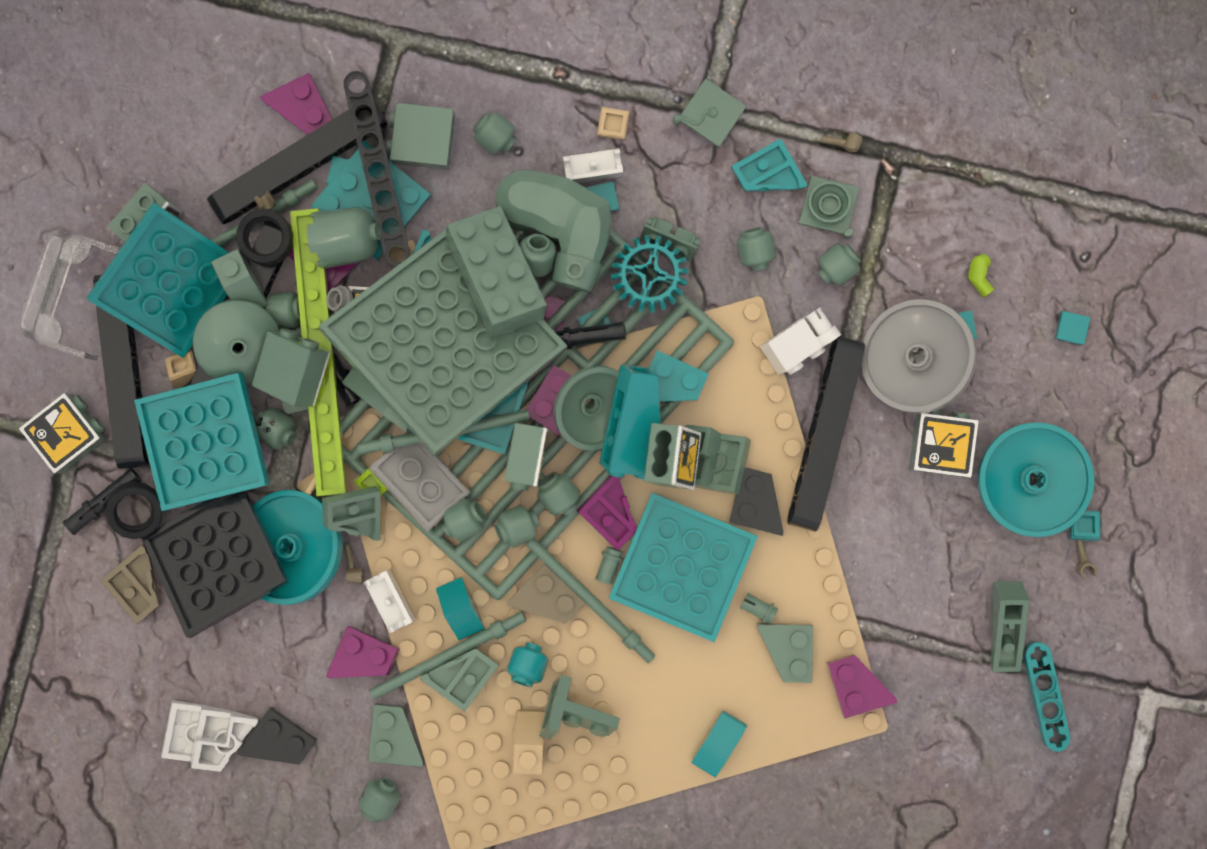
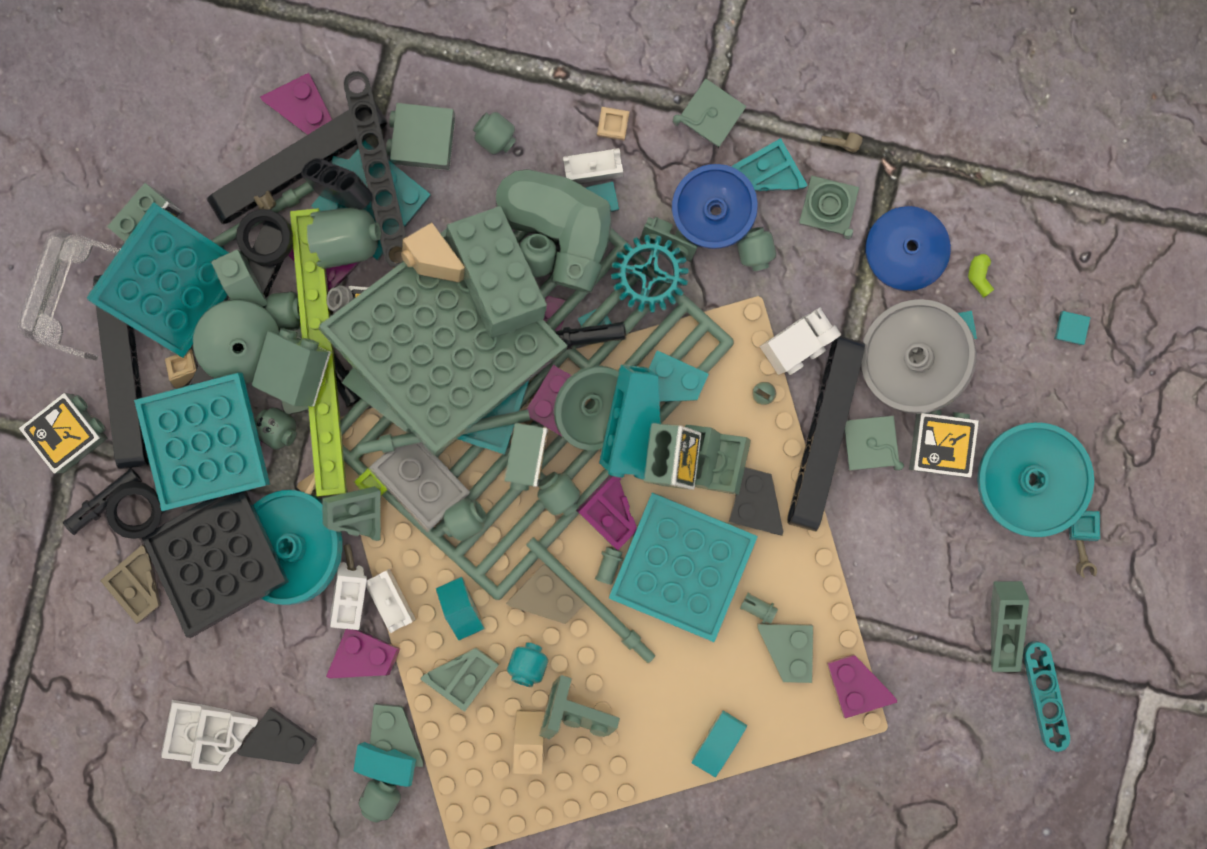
sand green bar [369,611,526,700] -> none
sand green head [494,505,539,548] -> none
sand green head [818,244,861,286] -> none
none -> black beam [301,158,373,210]
none -> white hinge [330,562,367,630]
none -> teal slope [353,742,416,787]
none -> tan slope [401,223,465,282]
none -> blue dish [672,164,758,249]
none -> sand green hinge [753,382,776,405]
none -> sand green hat [845,416,904,471]
none -> blue dish [865,206,951,291]

